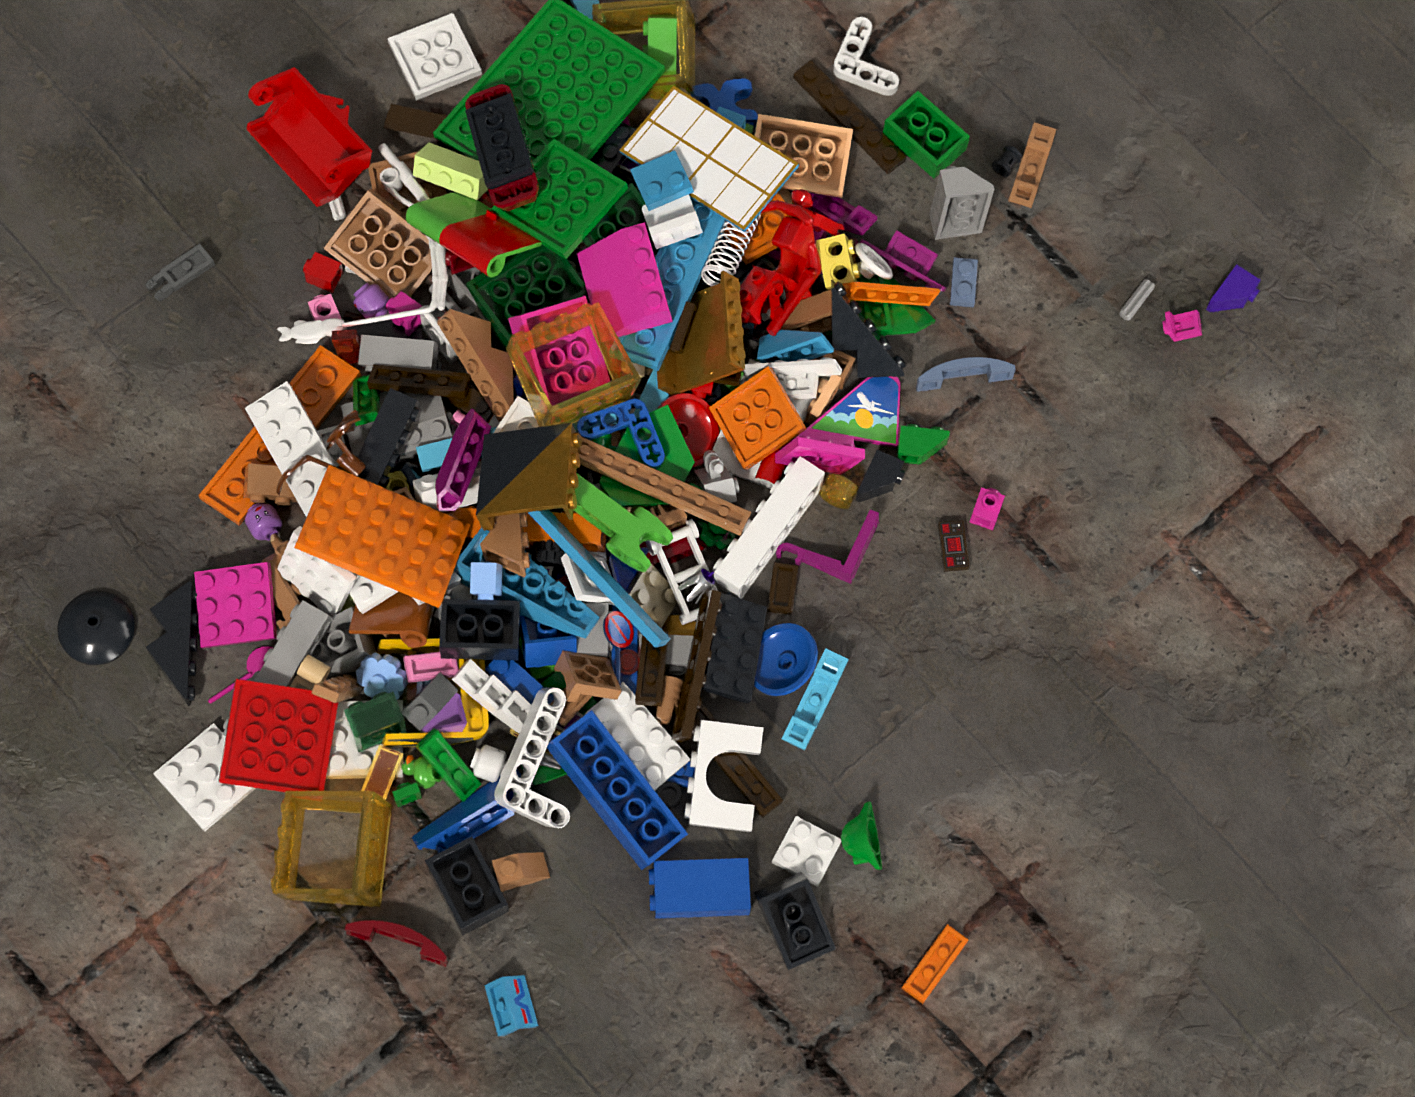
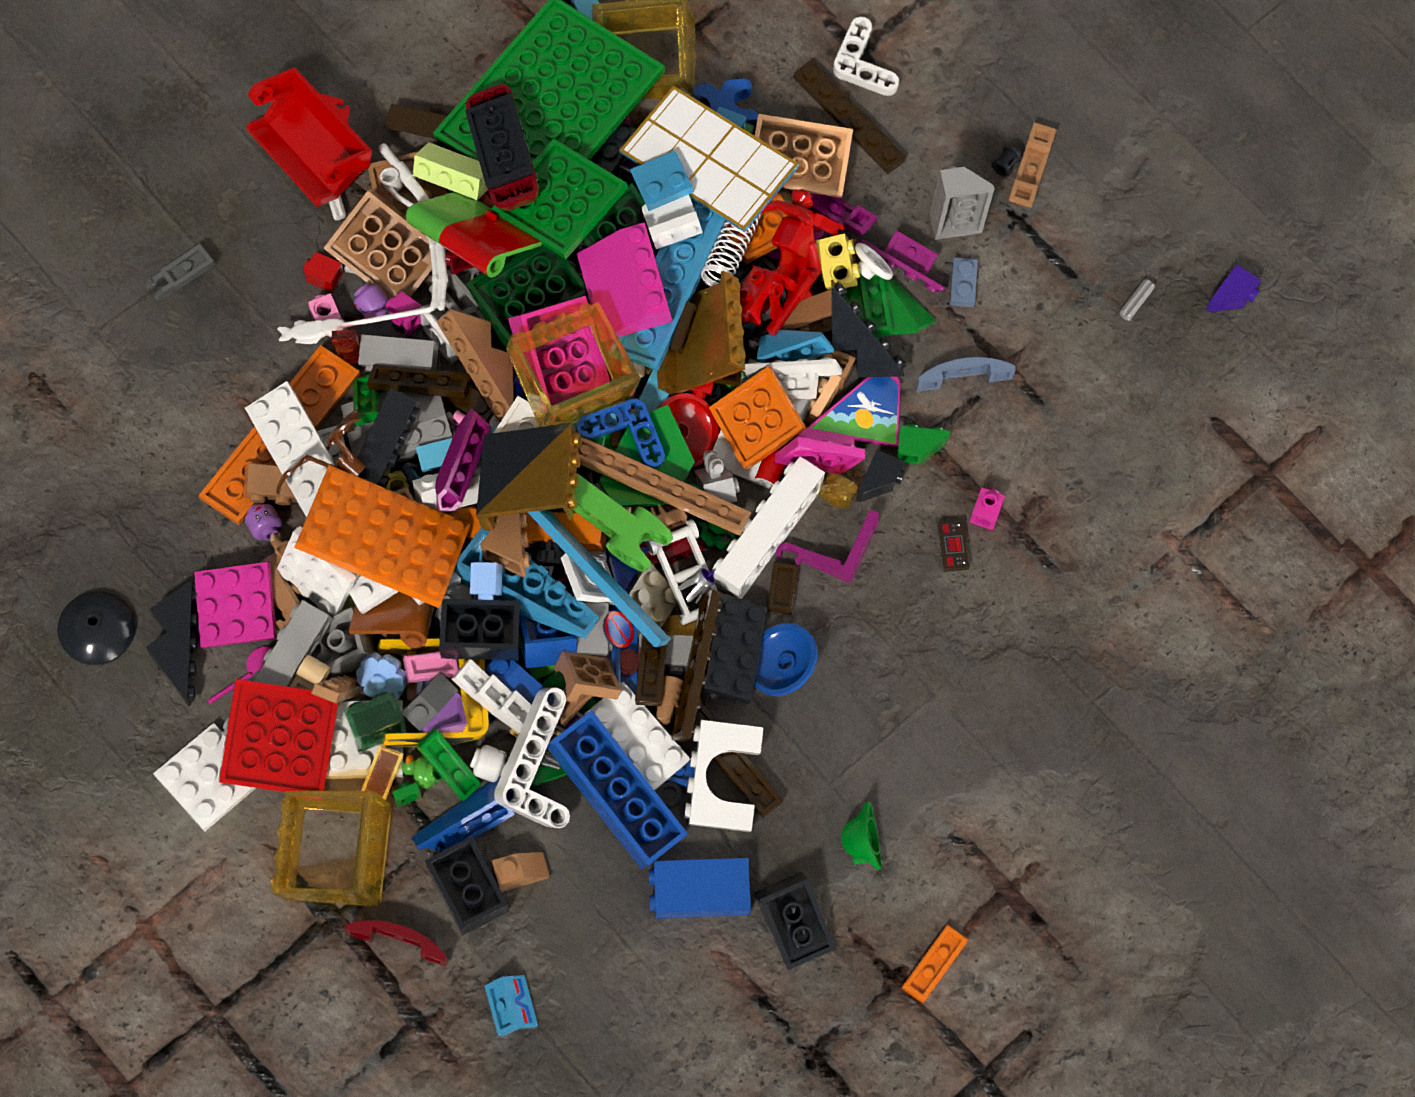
white plate [388,13,482,100] -> none
bright green brick [643,14,677,90] -> none
white plate [772,816,841,887] -> none
medium azure slope [781,648,849,750] -> none
orange slope [842,282,940,306] -> none
green brick [883,91,970,179] -> none
dark pink bracket [1162,310,1202,342] -> none

